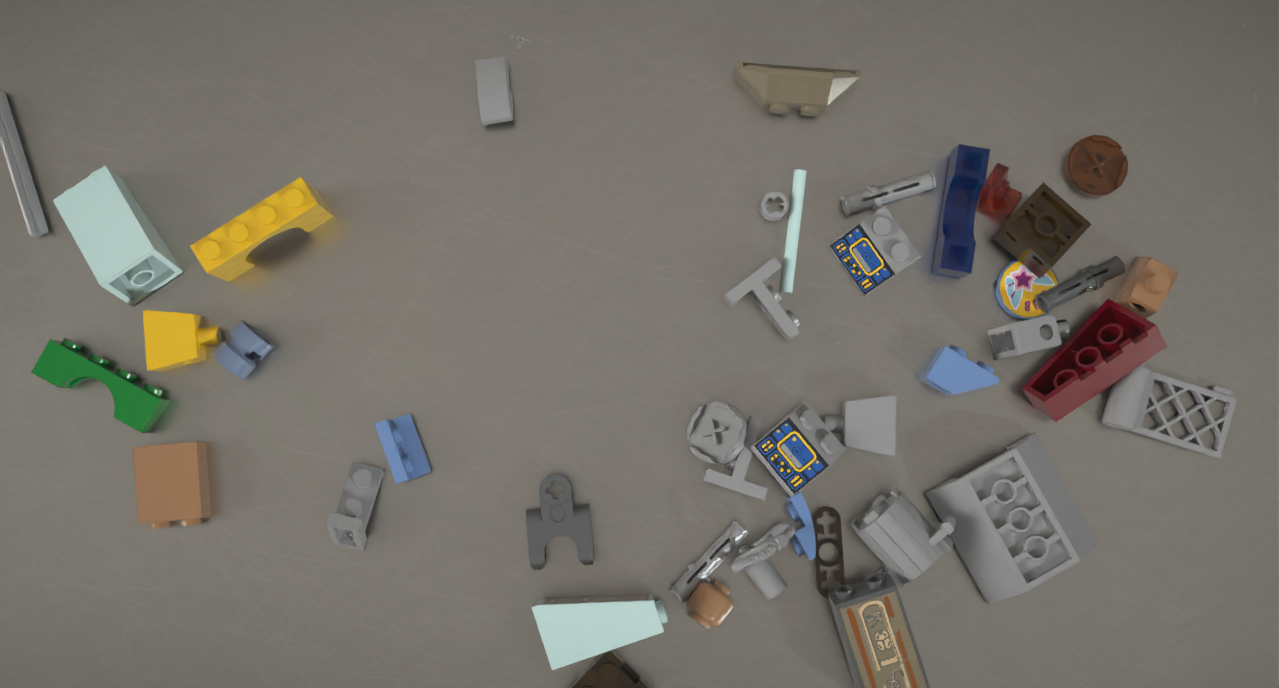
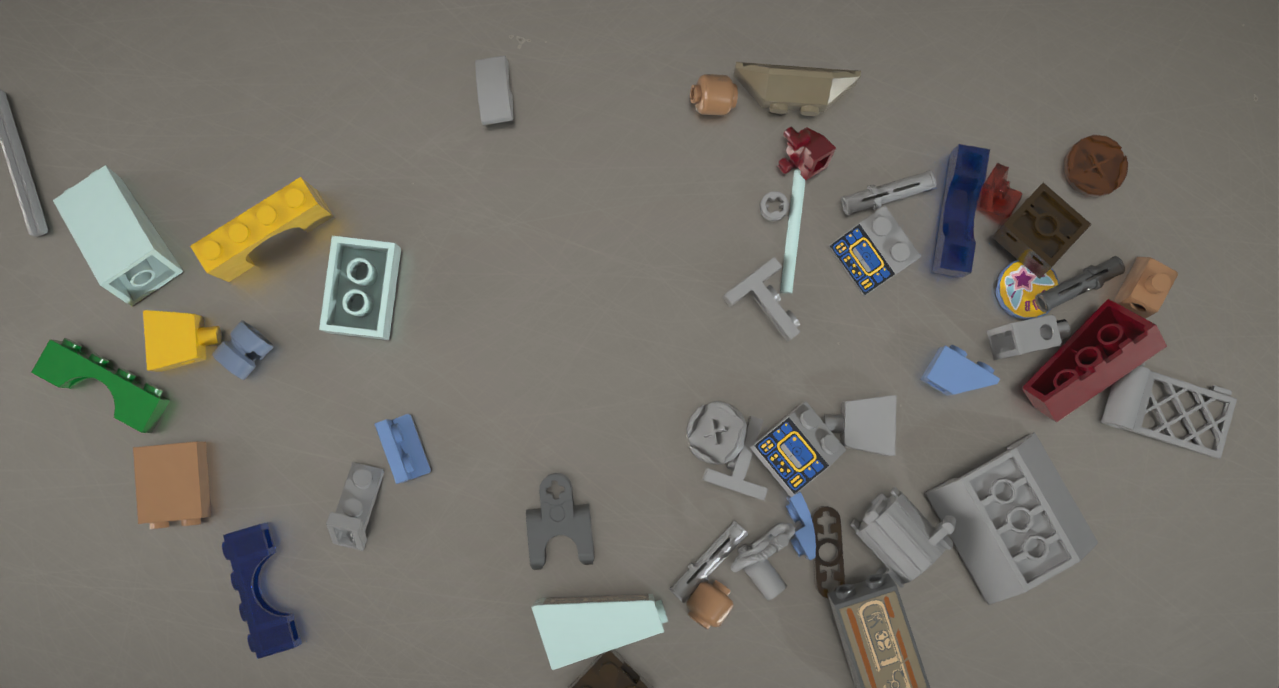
none -> clear blue arch [222,522,302,659]
none -> light aqua brick [319,236,401,340]
none -> medium nougat head [690,74,738,116]
none -> dark red piece [777,126,836,180]

